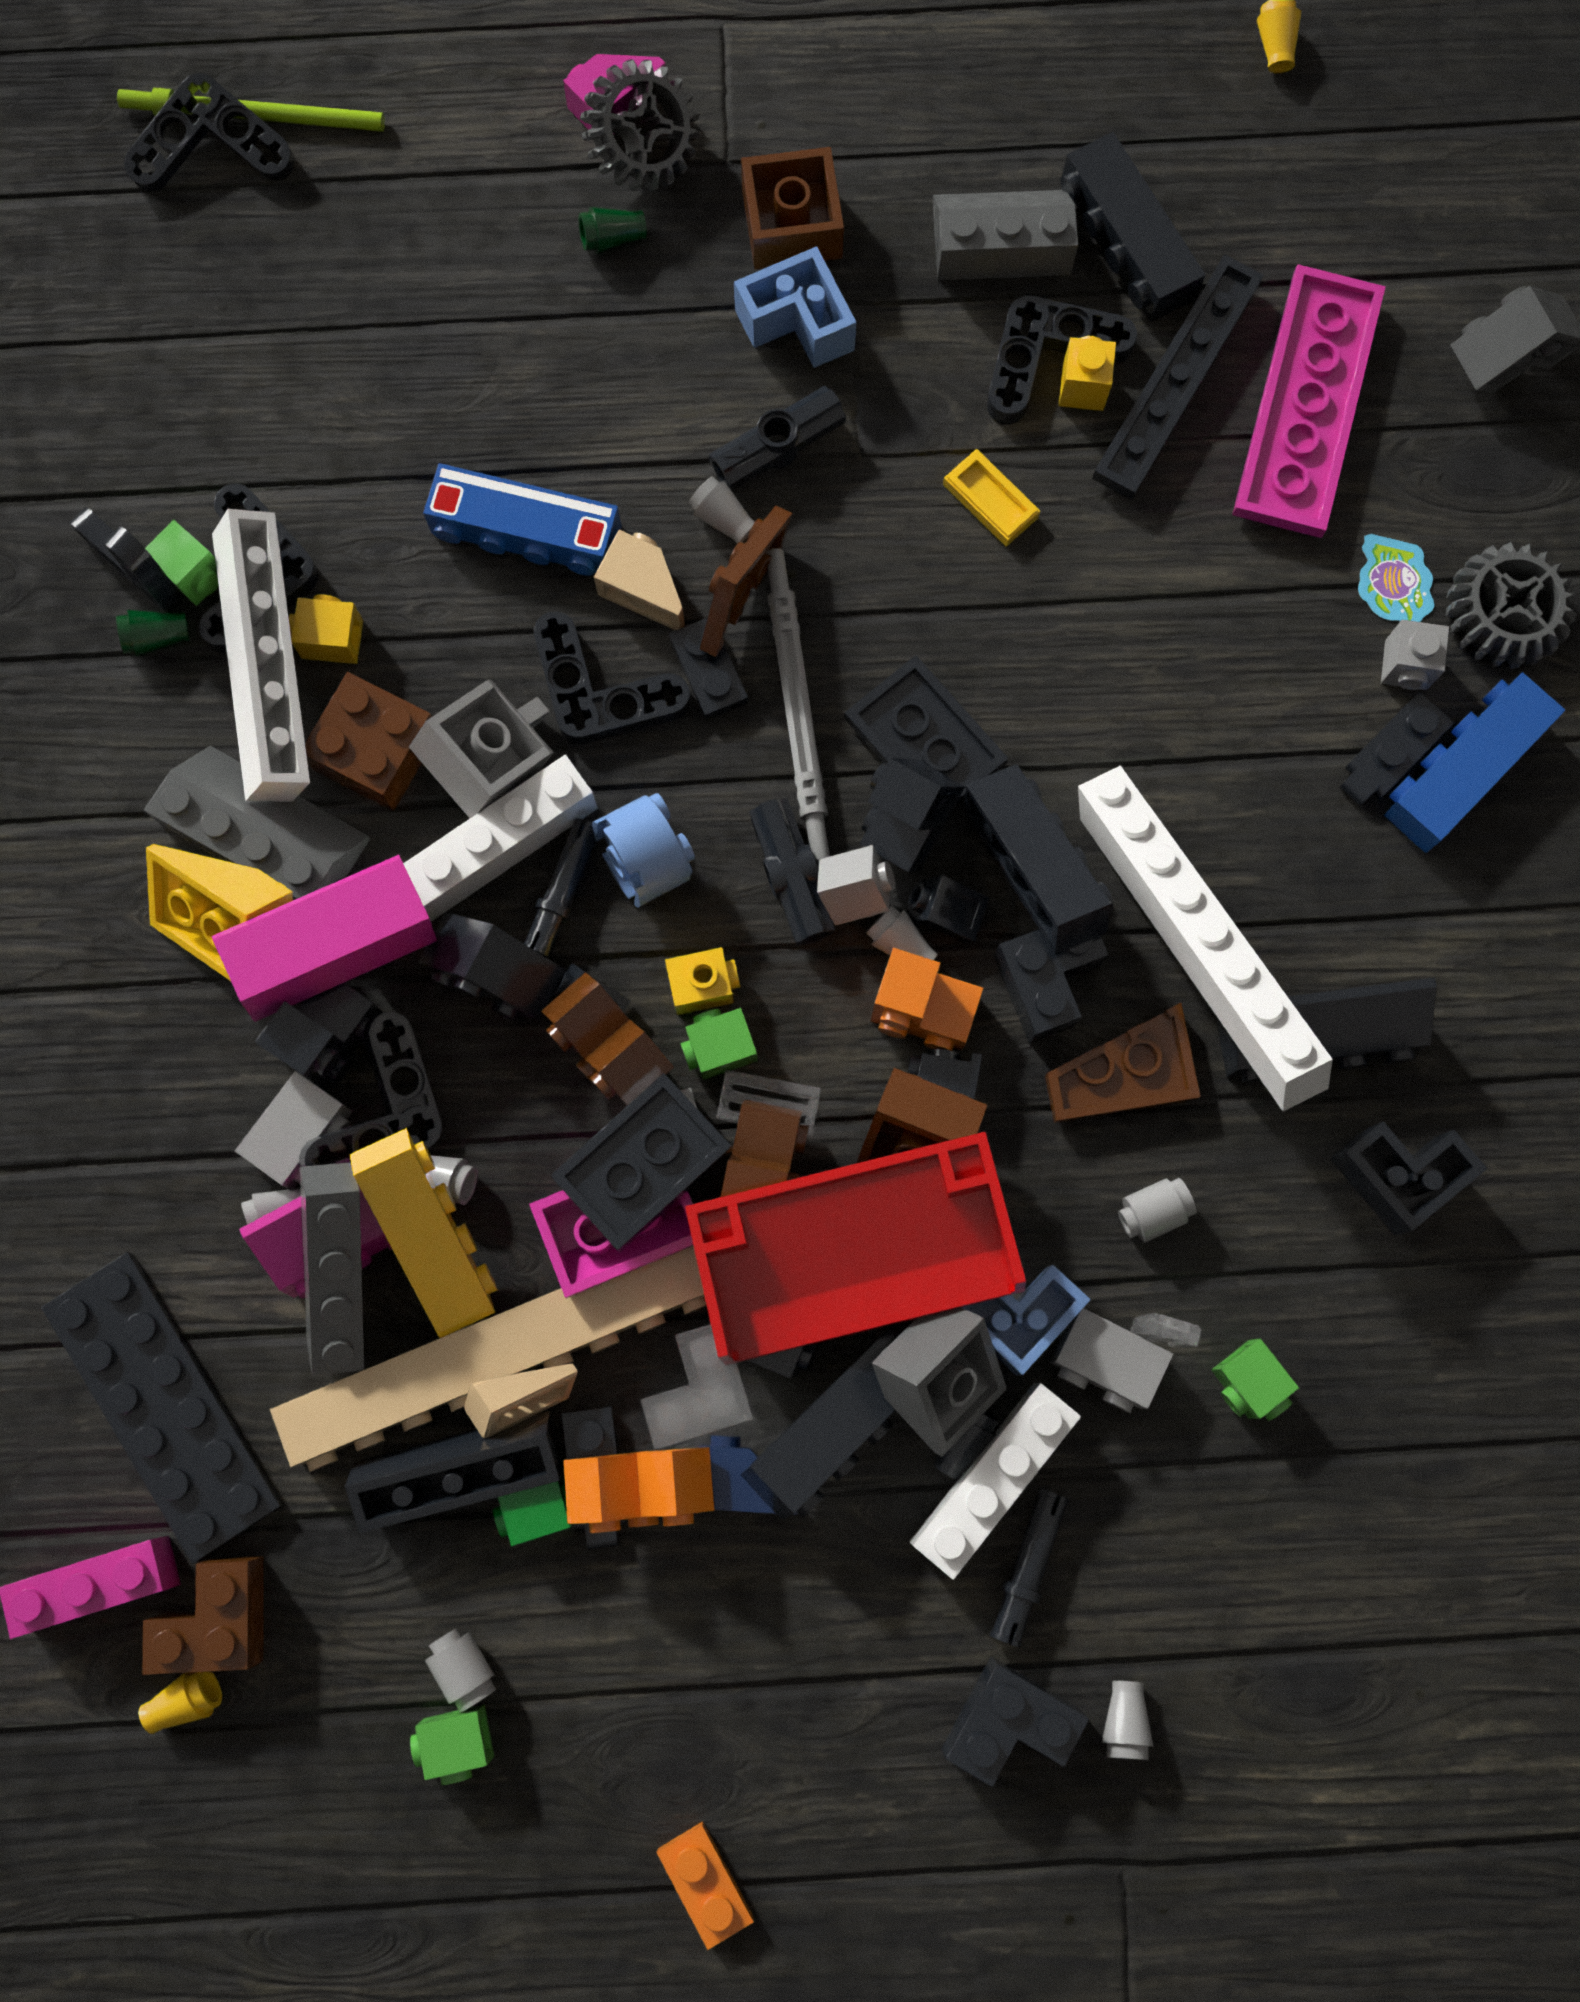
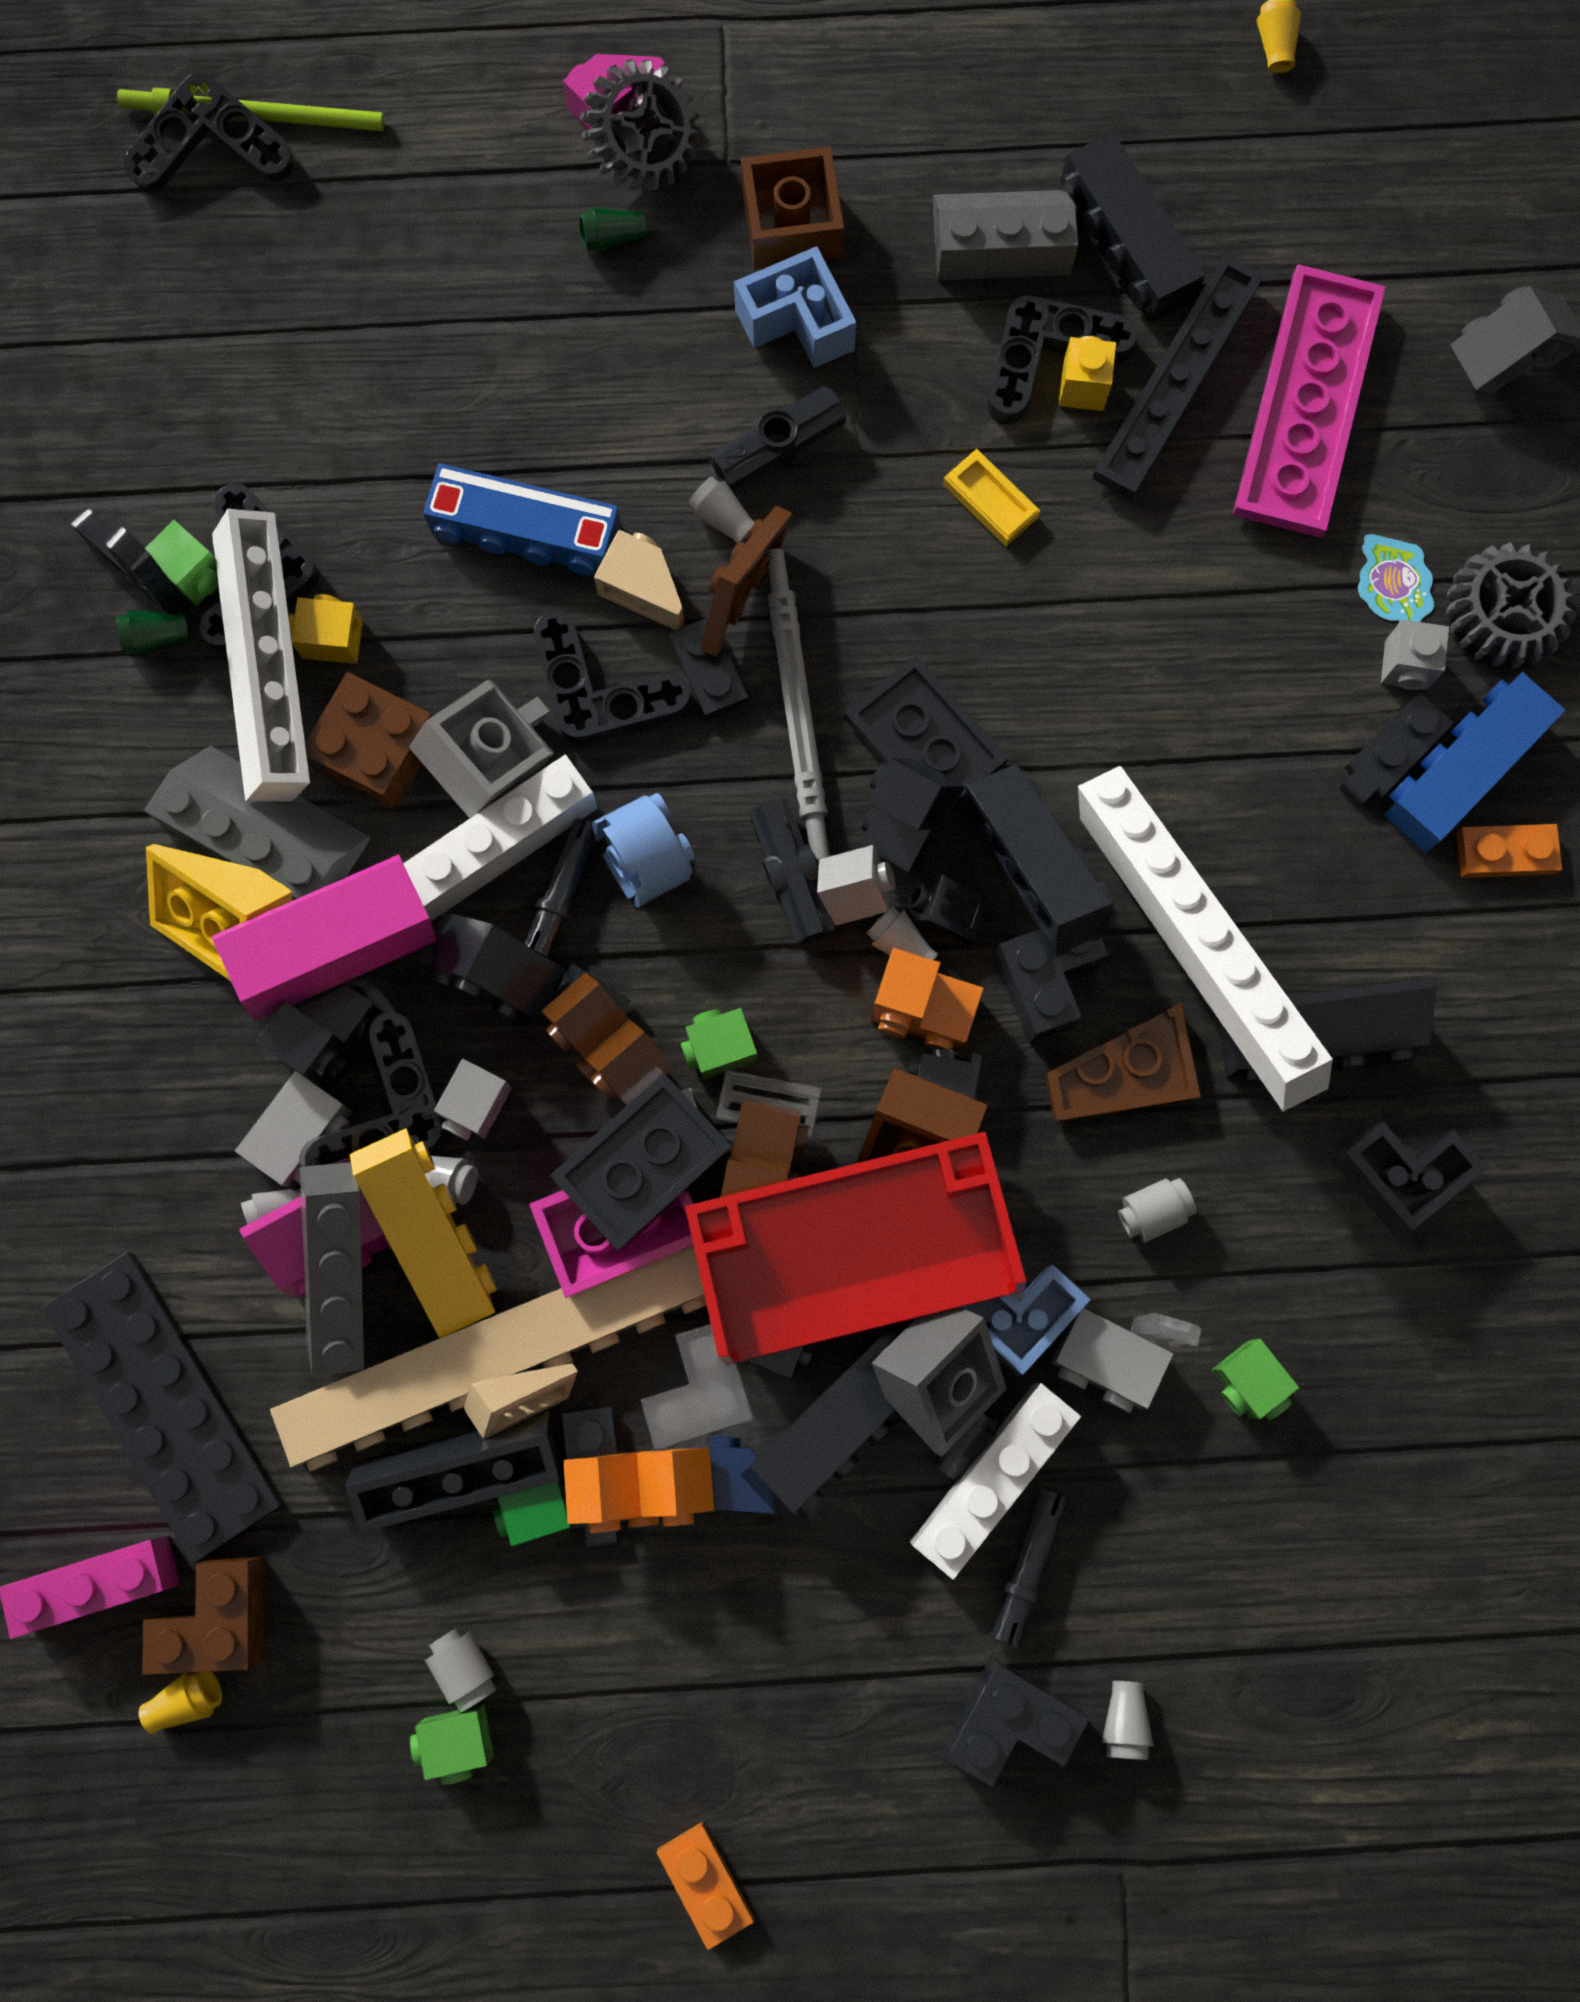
yellow brick [665,947,740,1015] -> none
none -> light grey brick [434,1059,512,1141]
none -> orange plate [1456,824,1562,878]

